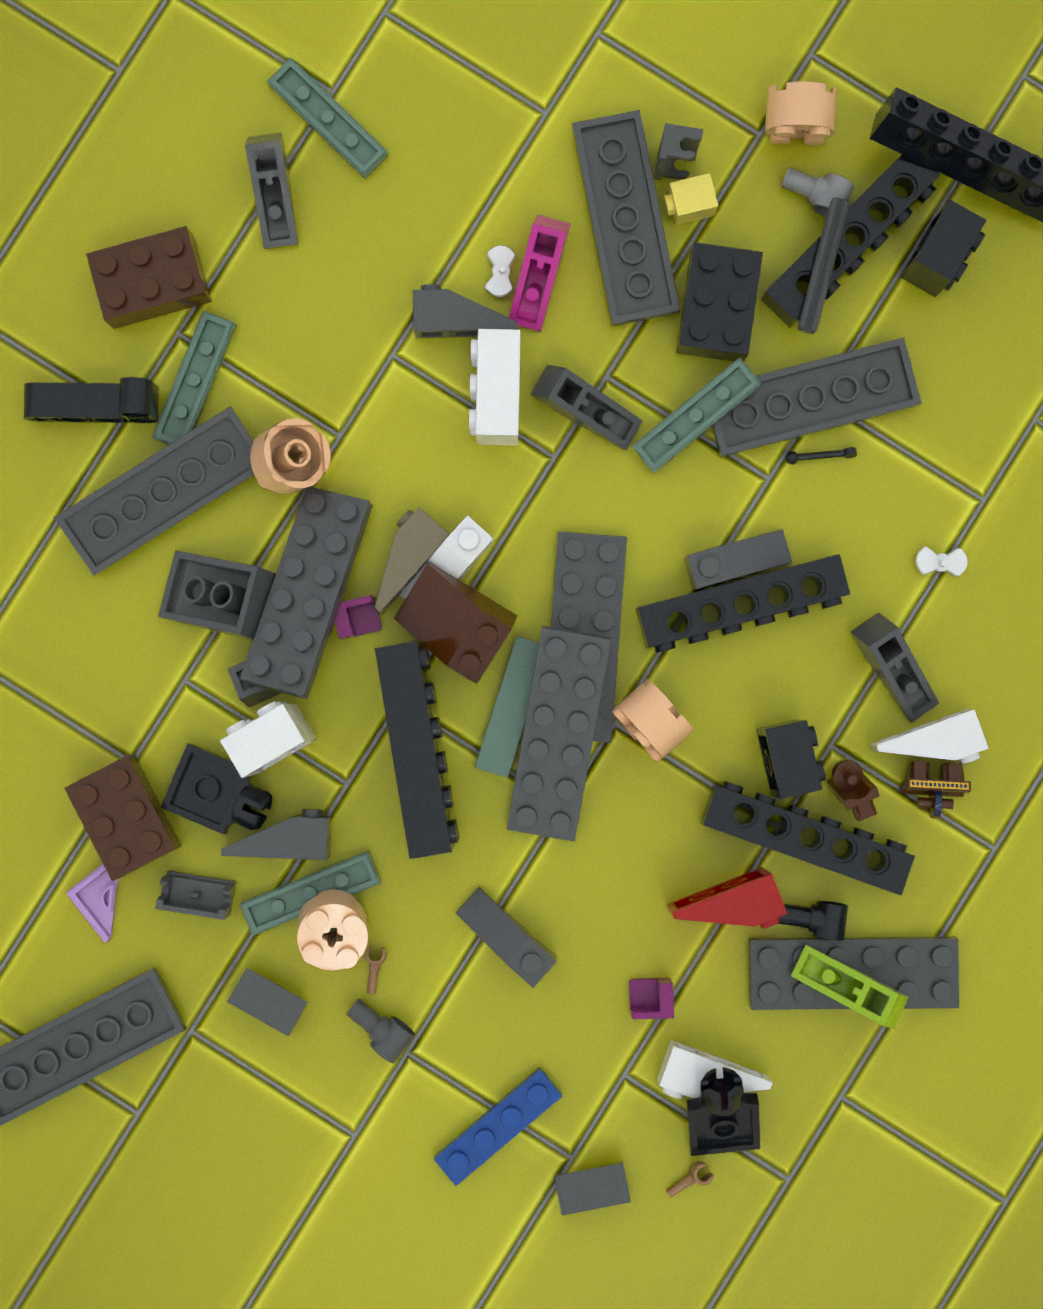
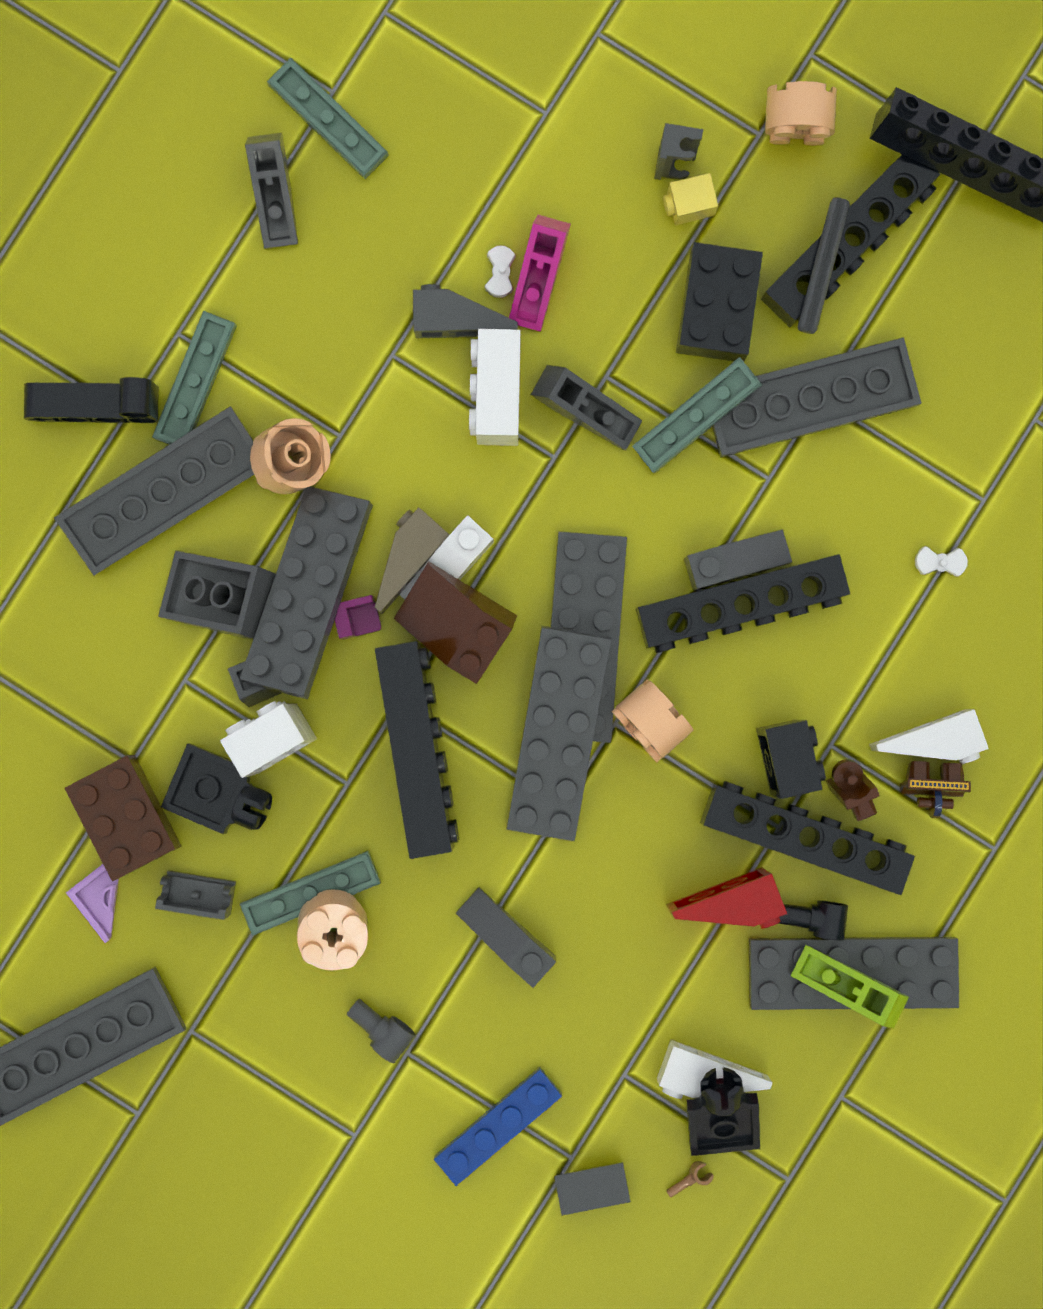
reddish brown brick [86,226,212,329] -> none
dark grey slope [221,809,332,860] -> none
dark grey hinge [227,968,307,1036] -> none
medium nougat hand [365,945,387,994] -> none
sand green tile [475,636,539,778] -> none
dark grey plate [572,110,680,326] -> none
magenta panel [629,978,674,1019] -> none
light grey pin [781,167,854,217] -> none
black hinge [785,447,857,465] -> none
dark grey slope [851,612,939,723] -> none
black brick [900,199,987,297] -> none

